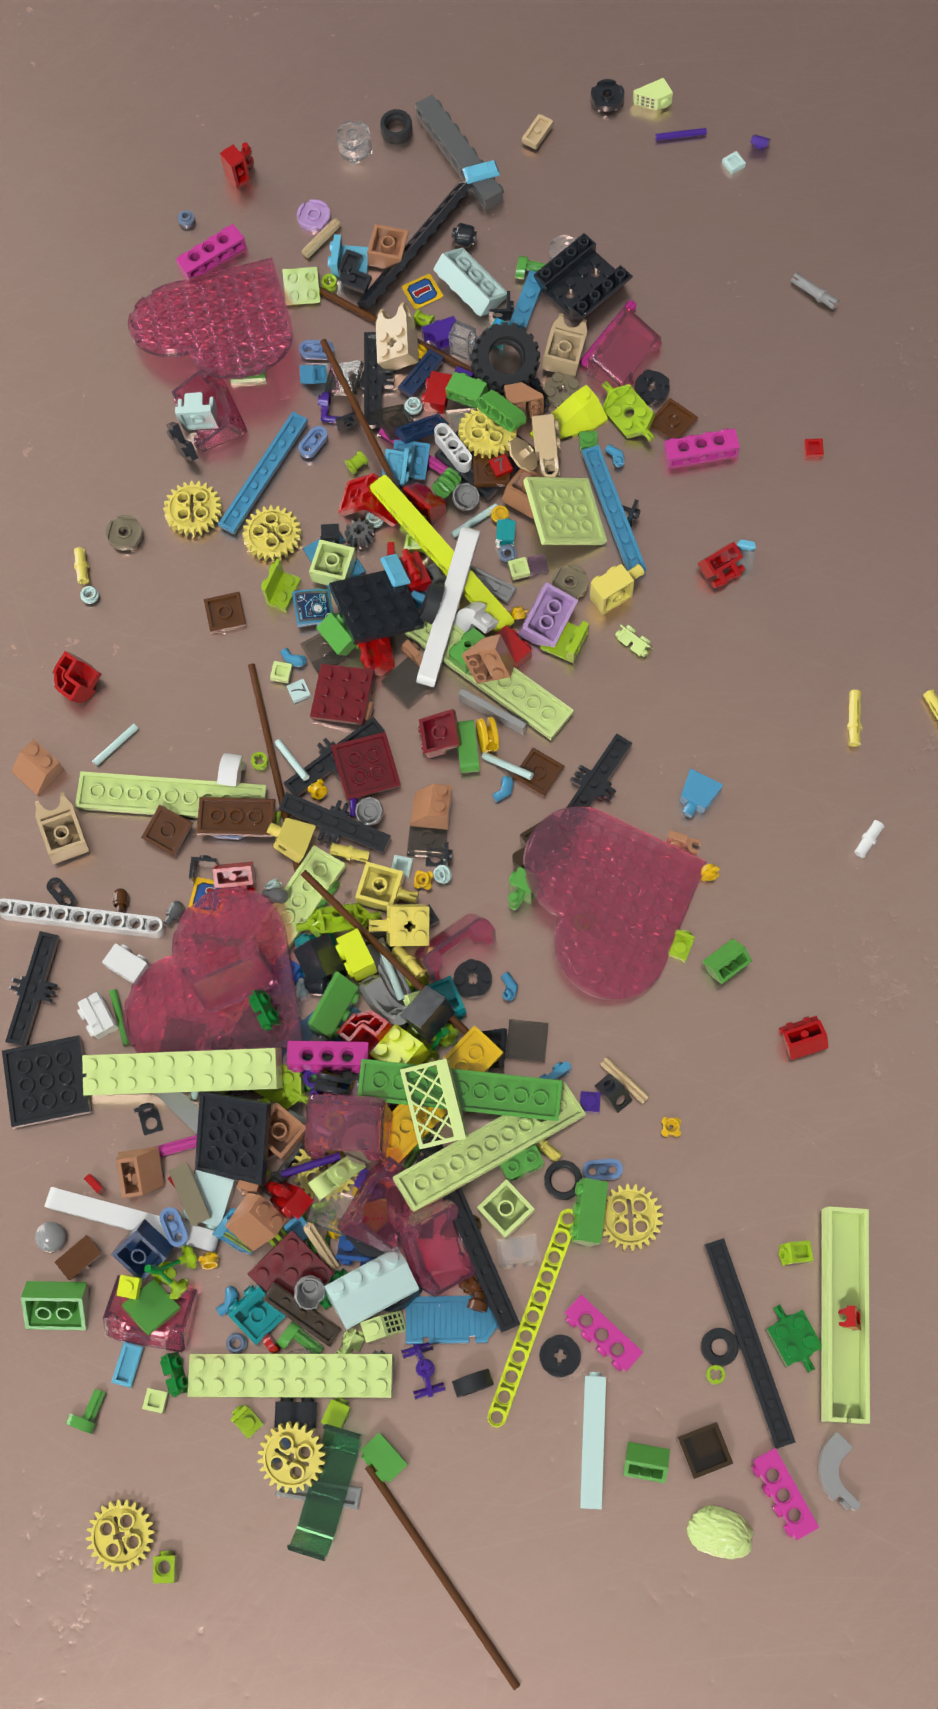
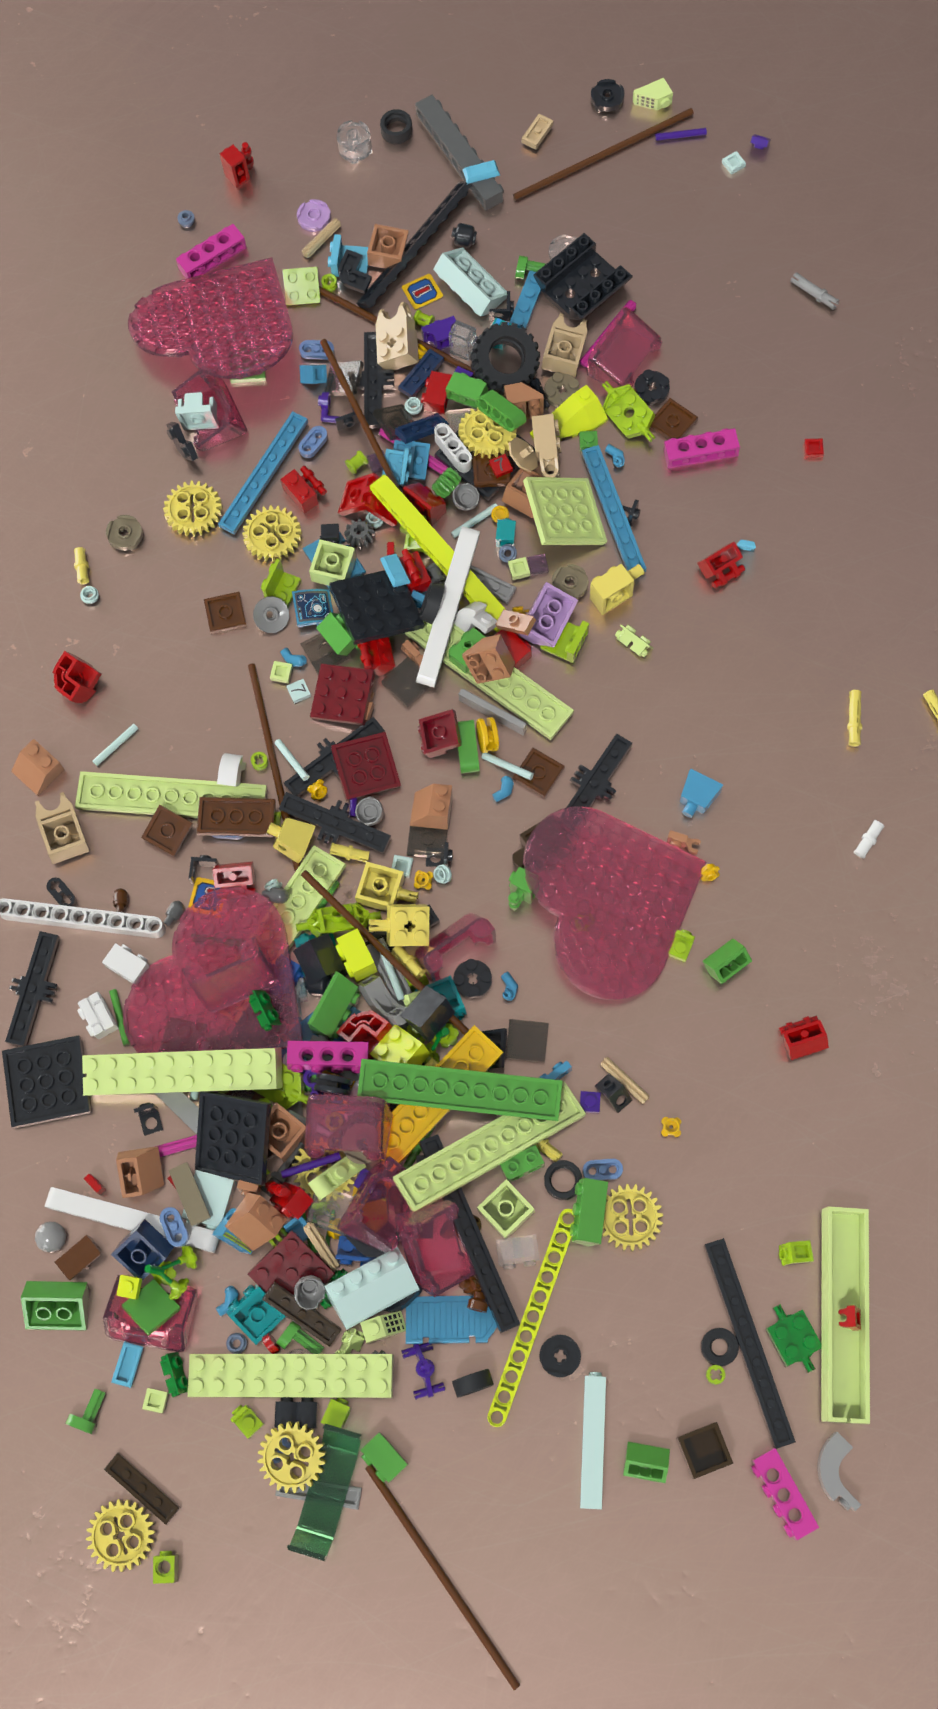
yellow plate [198,1252,220,1270] -> none
yellowish green fence [400,1057,468,1149] -> none
dark pink brick [564,1294,643,1372] -> none
yellowish green hair [687,1505,753,1559] -> none
none -> dark brown tile [104,1452,181,1525]
none -> light grey dish [253,597,289,633]
none -> red brick [280,465,327,514]
none -> clear purple tile [366,450,385,473]
none -> plate [495,609,536,636]
none -> reddish brown piece [513,108,694,200]

